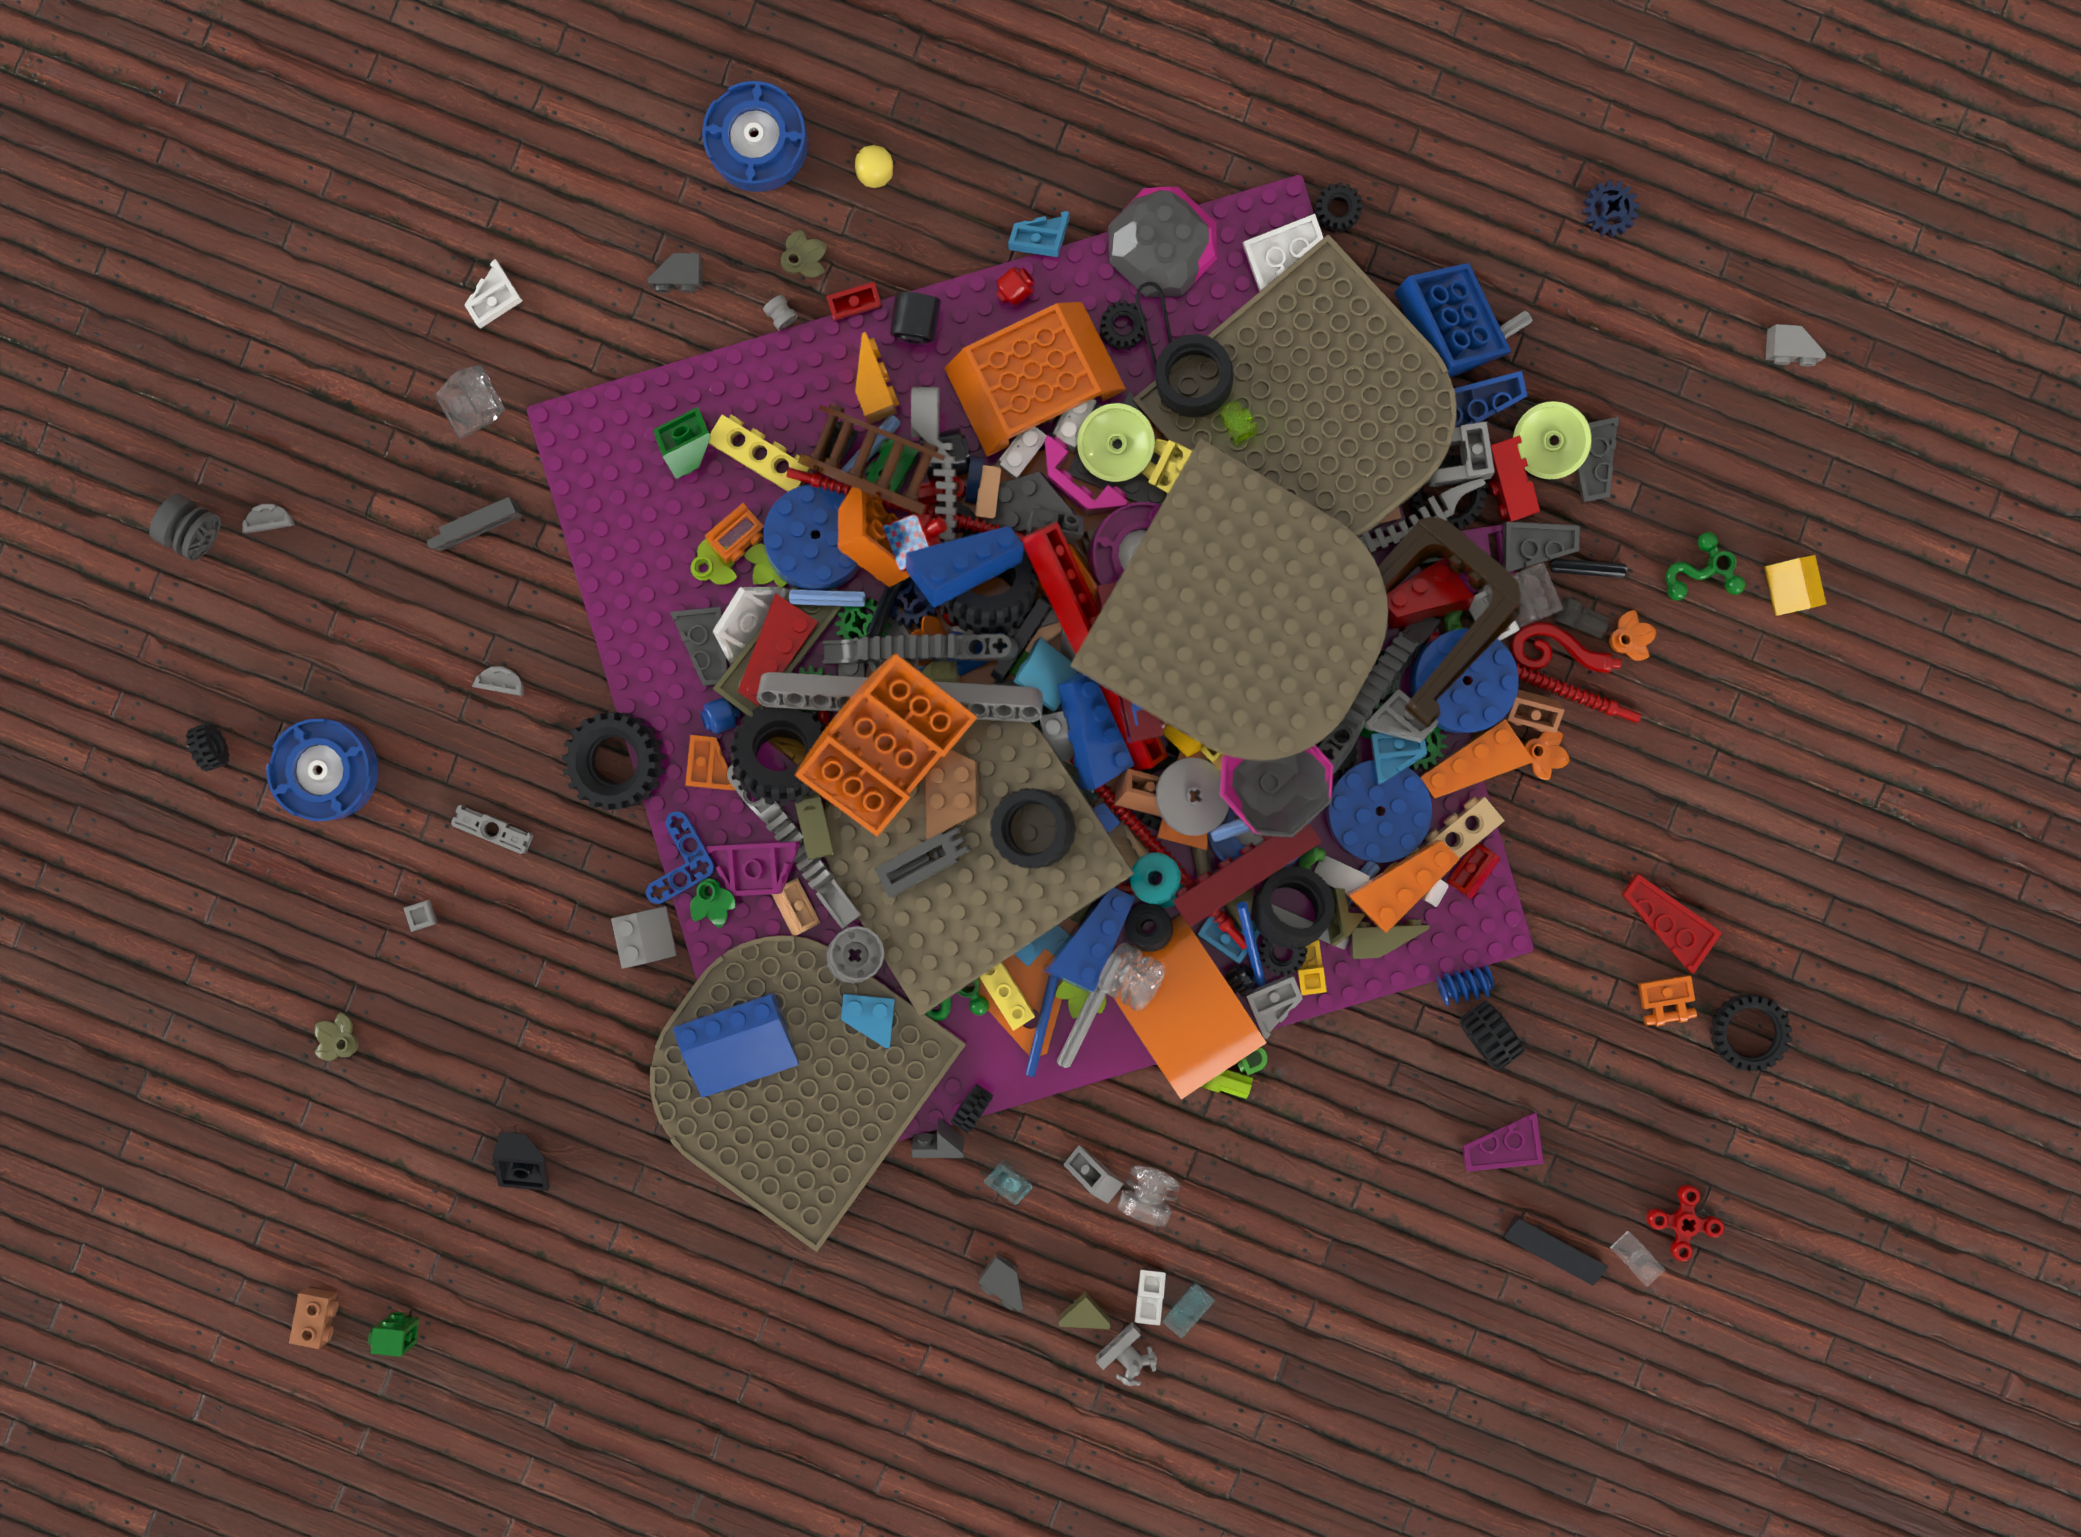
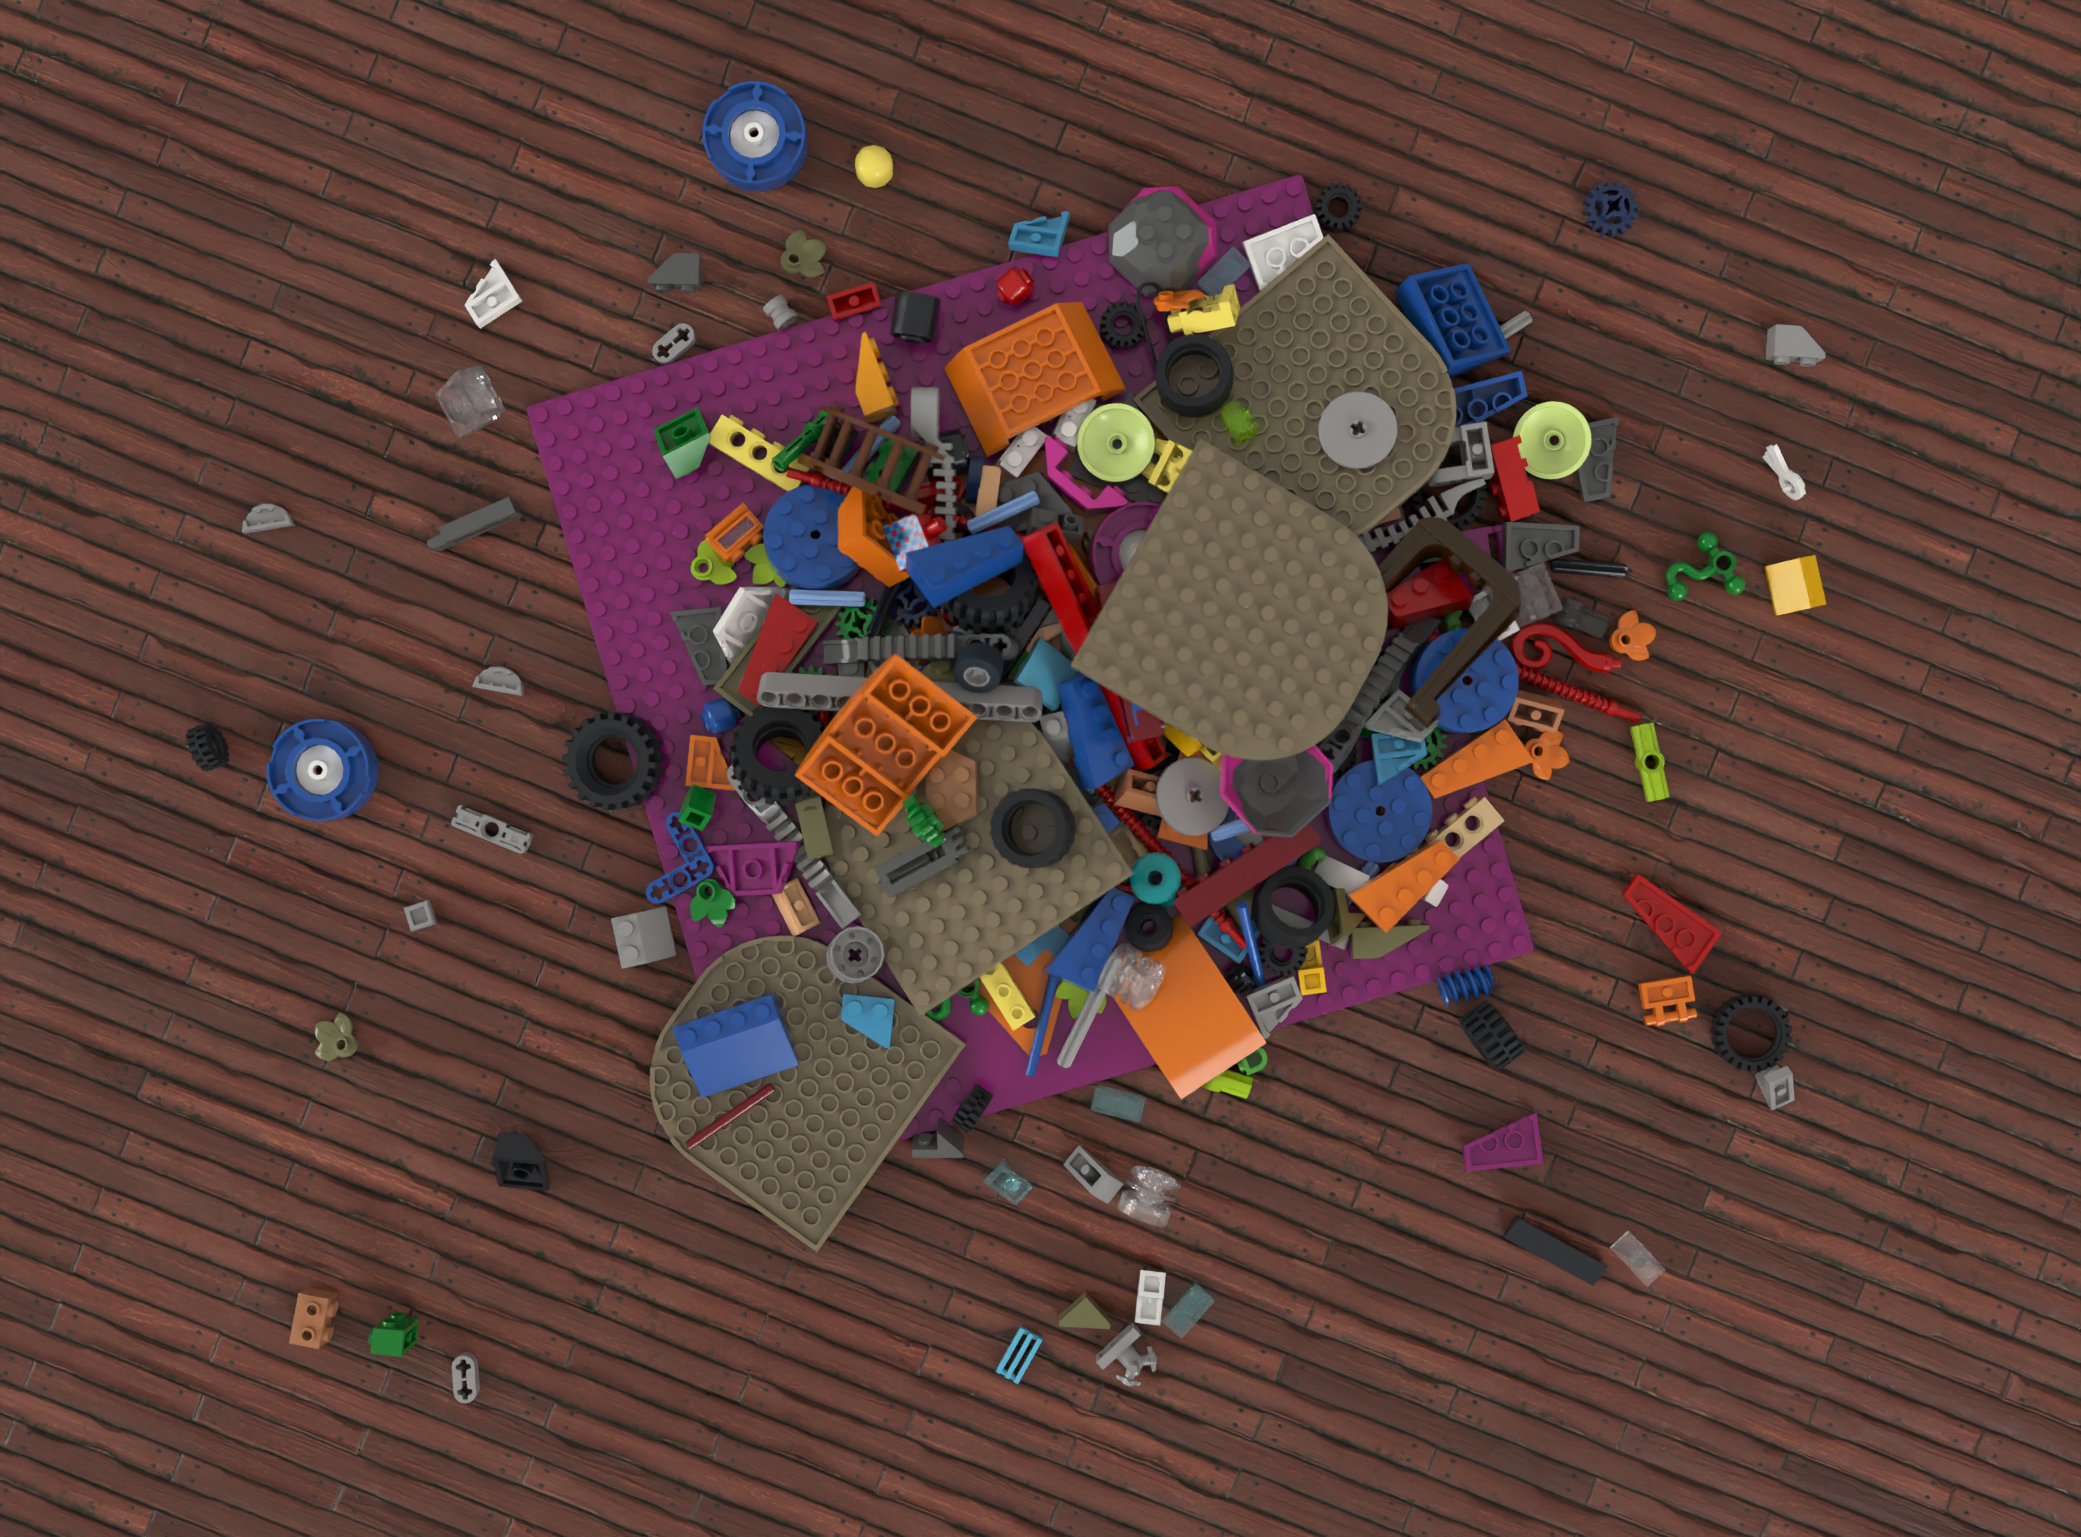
dark grey wheel [149,493,221,562] -> none
dark grey slope [978,1252,1023,1312] -> none
red slope [1447,842,1500,899] -> none
red gear [1646,1184,1724,1262] -> none
none -> light grey beam [452,1352,480,1404]
none -> light grey beam [652,323,696,365]
none -> green brick [678,784,716,831]
none -> dark red piece [686,1083,776,1150]
none -> green pin [772,411,838,471]
none -> green gear [903,794,946,848]
none -> black wheel [954,643,1004,693]
none -> light blue axle [967,491,1040,534]
none -> medium azure tile [996,1325,1043,1384]
none -> clear light blue plate [1090,1085,1146,1123]
none -> orange plate [1153,290,1205,311]
none -> light yellow hips [1167,284,1240,335]
none -> clear light blue plate [1196,246,1251,297]
none -> light grey piece [1318,392,1397,469]
none -> lime piece [1630,722,1670,802]
none -> light grey slope [1755,1065,1795,1111]
none -> white piece [1763,444,1806,500]

